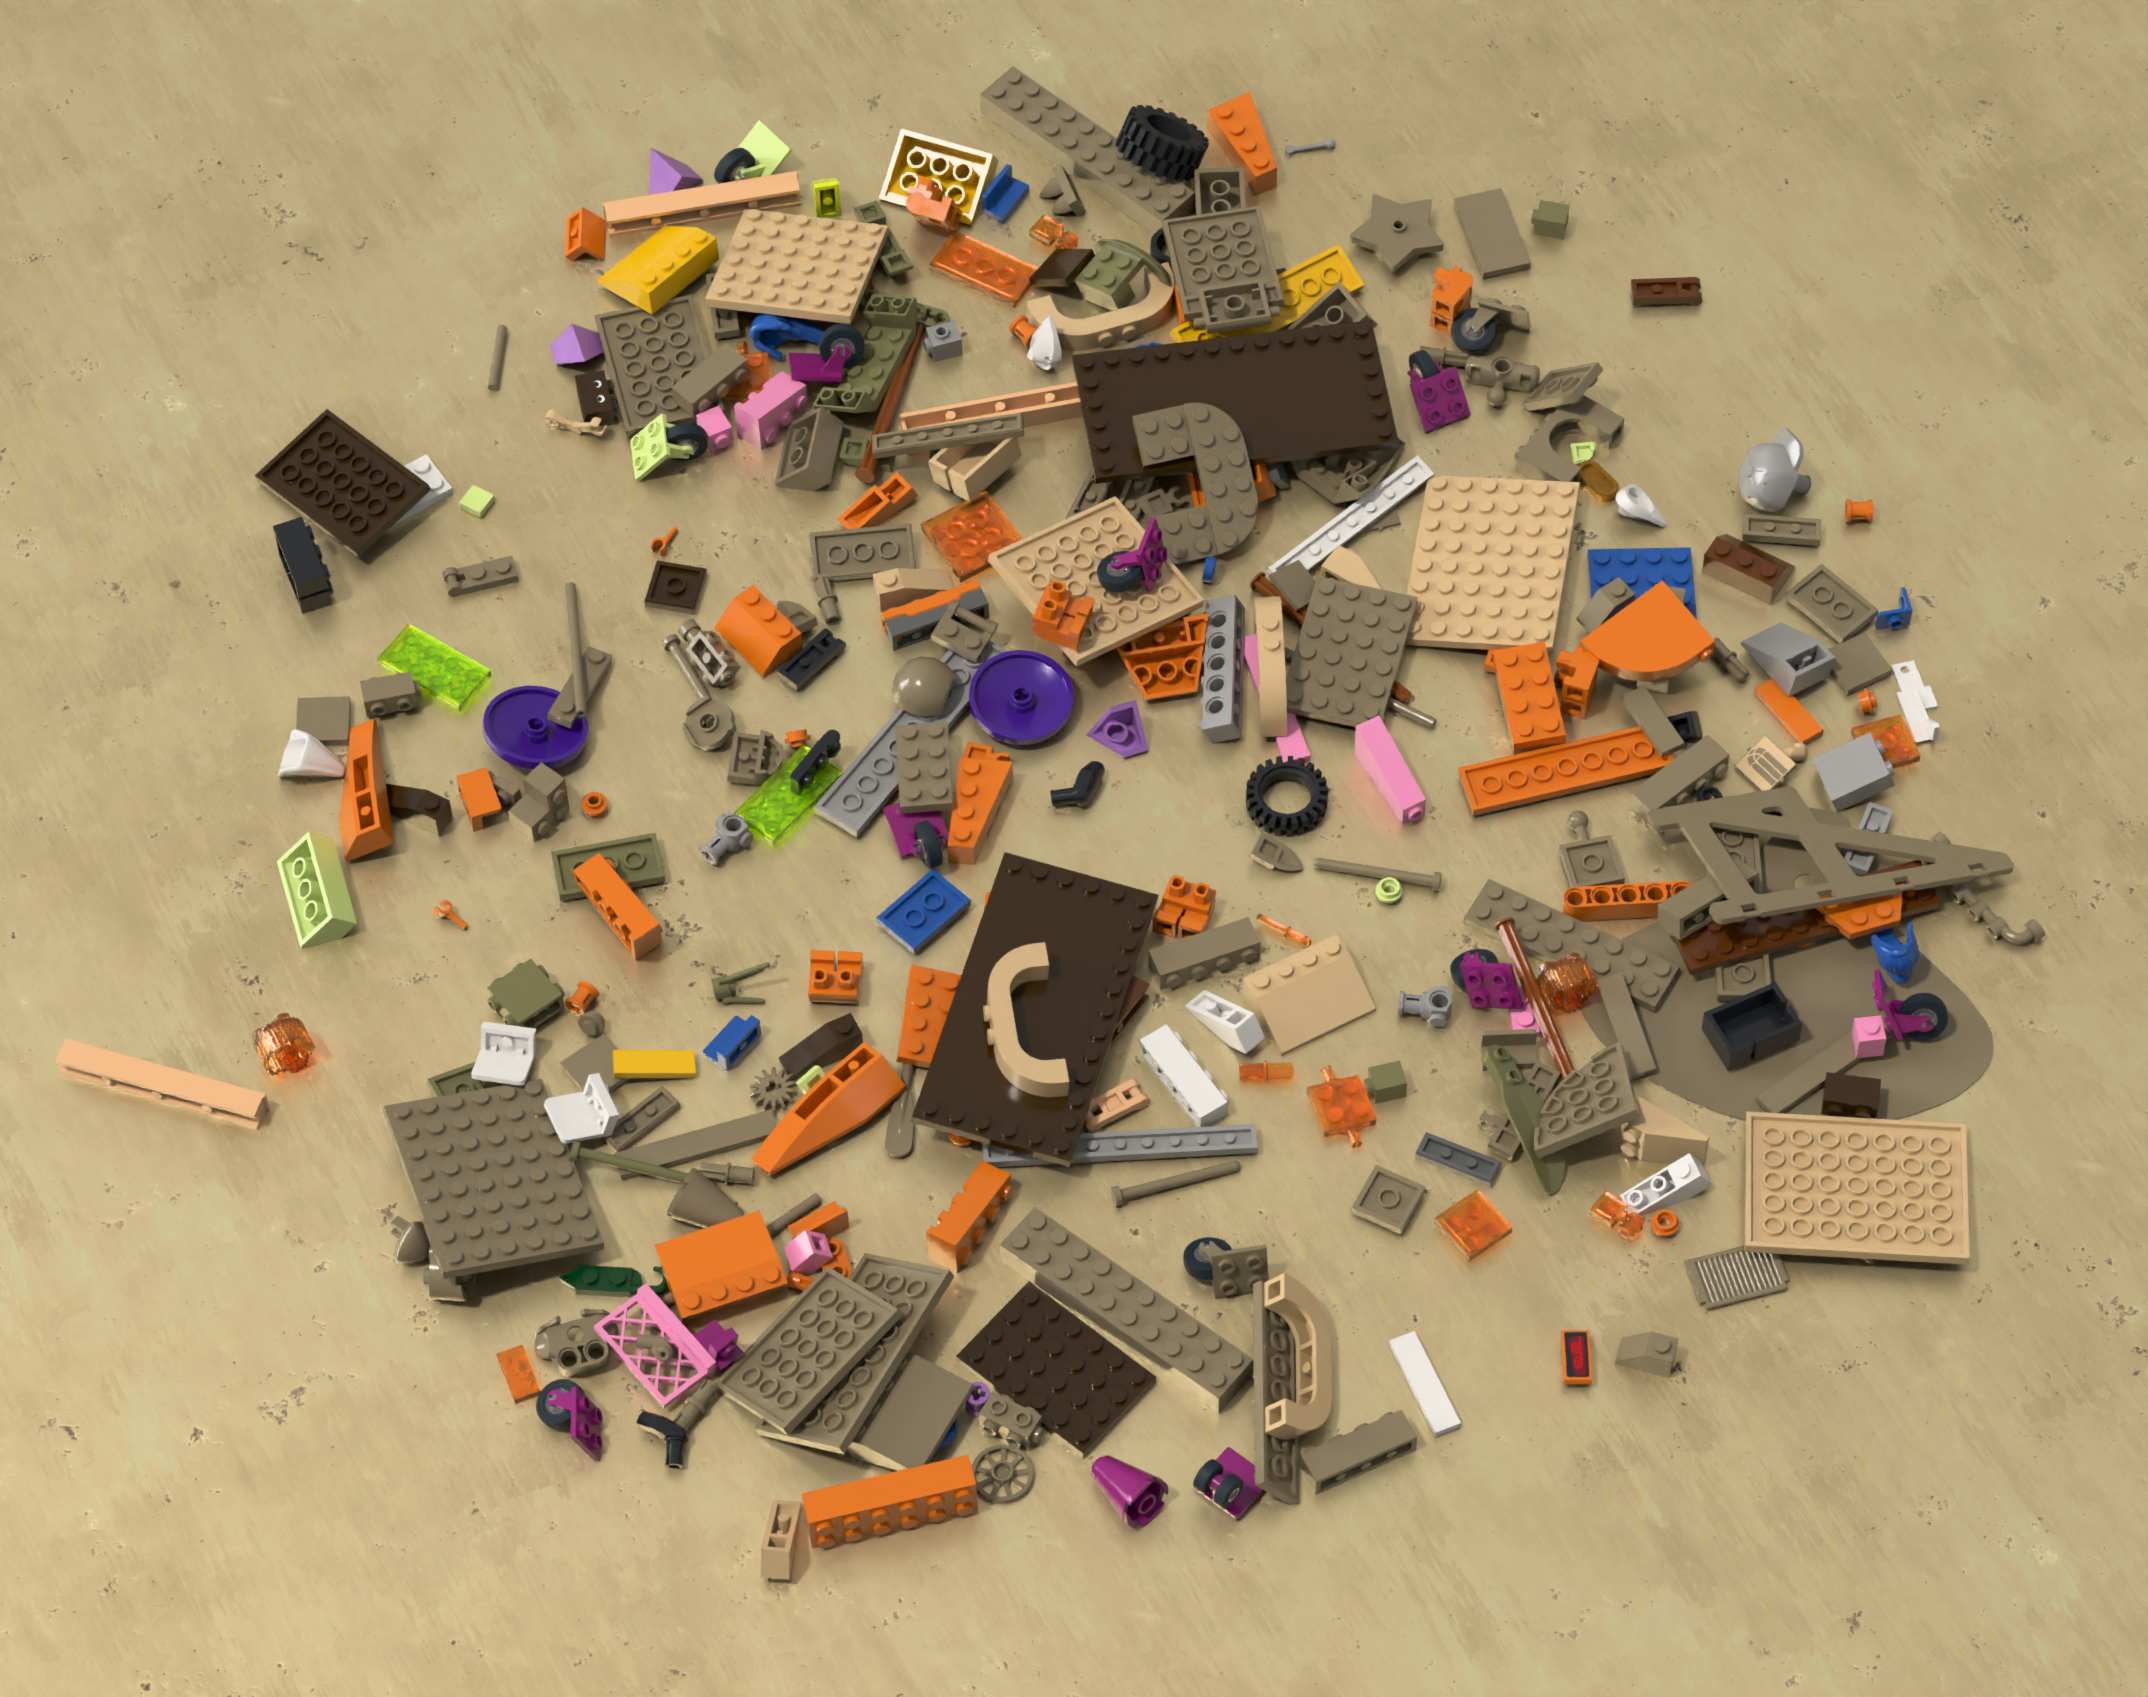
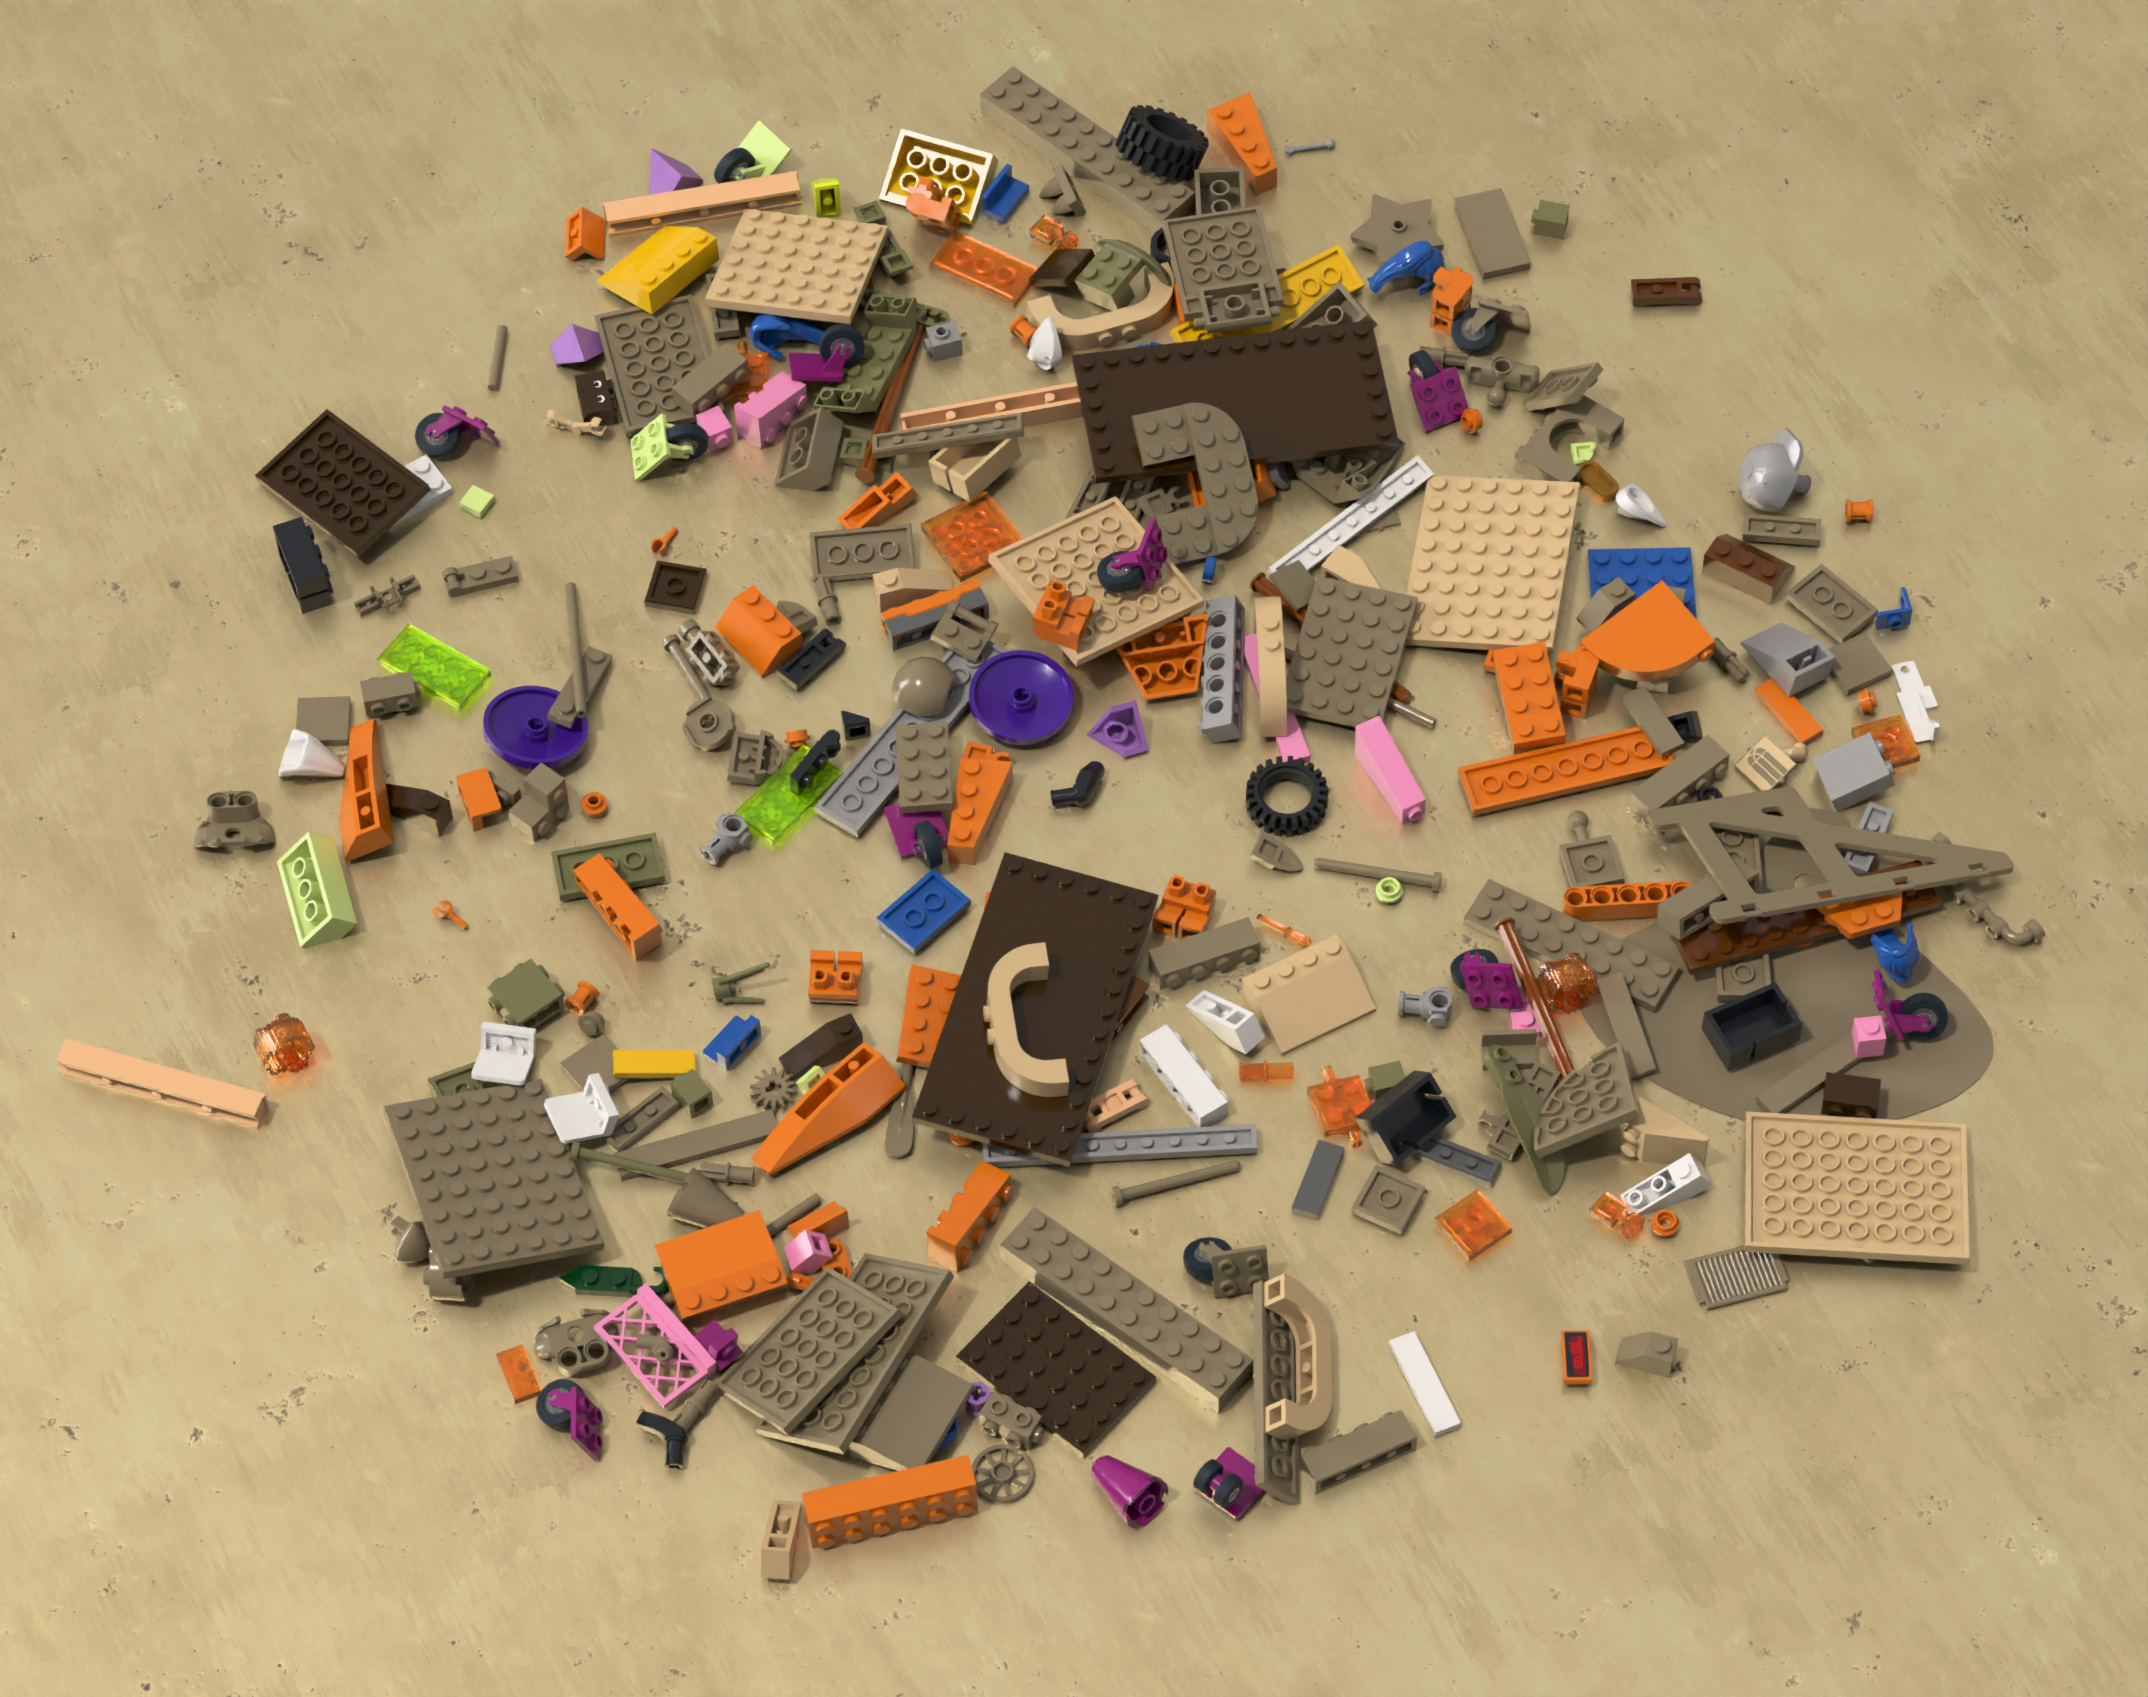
none -> dark tan piece [193,791,275,848]
none -> dark tan piece [354,574,421,617]
none -> plate [415,405,500,459]
none -> olive brick [670,1069,713,1119]
none -> black slope [841,711,871,740]
none -> dark grey tile [1291,1140,1345,1220]
none -> black piece [1355,1070,1457,1165]
none -> blue hair [1367,241,1445,295]
none -> orange plate [1461,408,1483,434]

